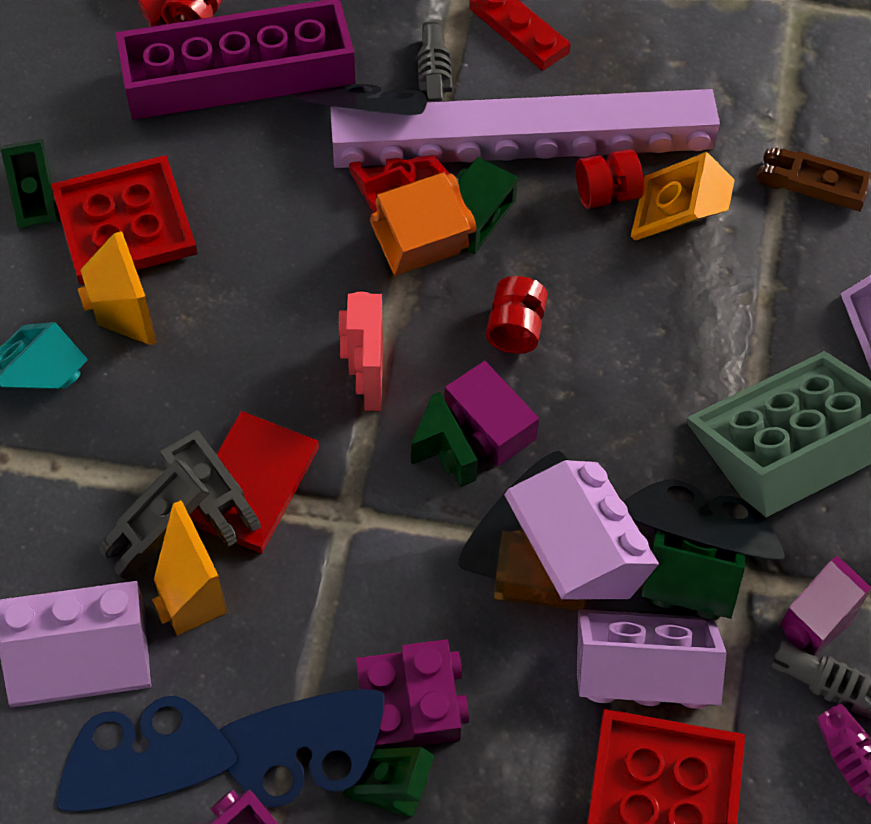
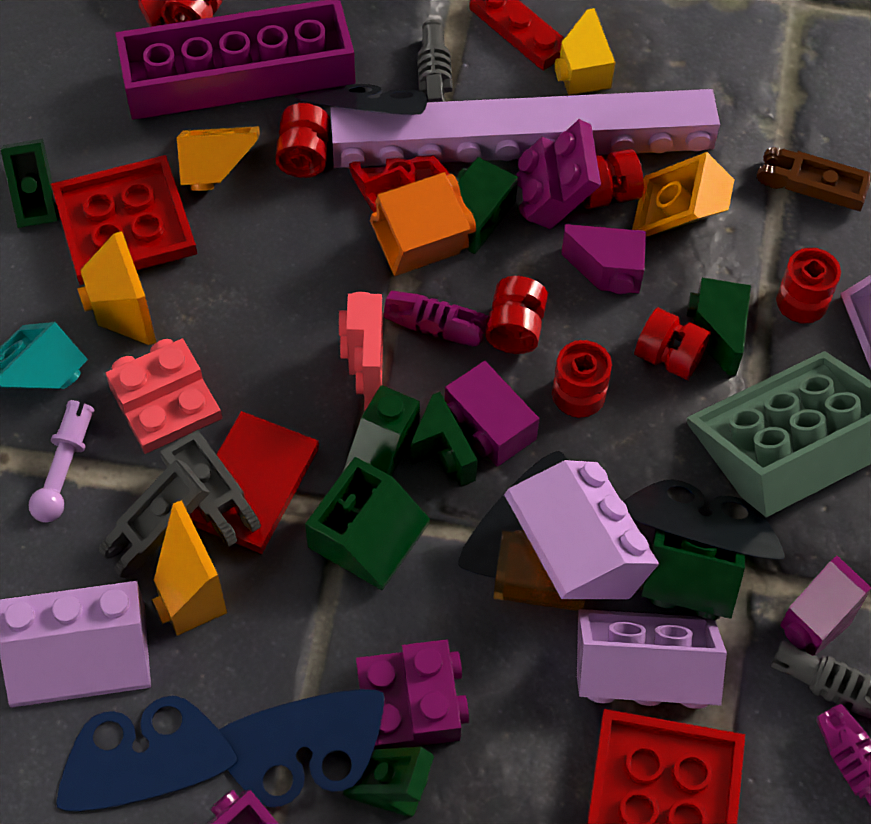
none -> lavender pin [29,400,95,523]
none -> coral plate [105,338,222,454]
none -> light orange slope [177,126,260,191]
none -> red wheel [275,103,331,178]
none -> dark green slope [305,456,430,591]
none -> dark green slope [343,385,420,476]
none -> magenta hinge [384,291,489,347]
none -> magenta plate [515,119,601,229]
none -> red wheel [552,340,612,418]
none -> yellow slope [555,8,615,96]
none -> magenta slope [561,224,646,294]
none -> red wheel [634,307,711,380]
none -> dark green slope [686,277,751,376]
none -> red wheel [776,248,841,323]

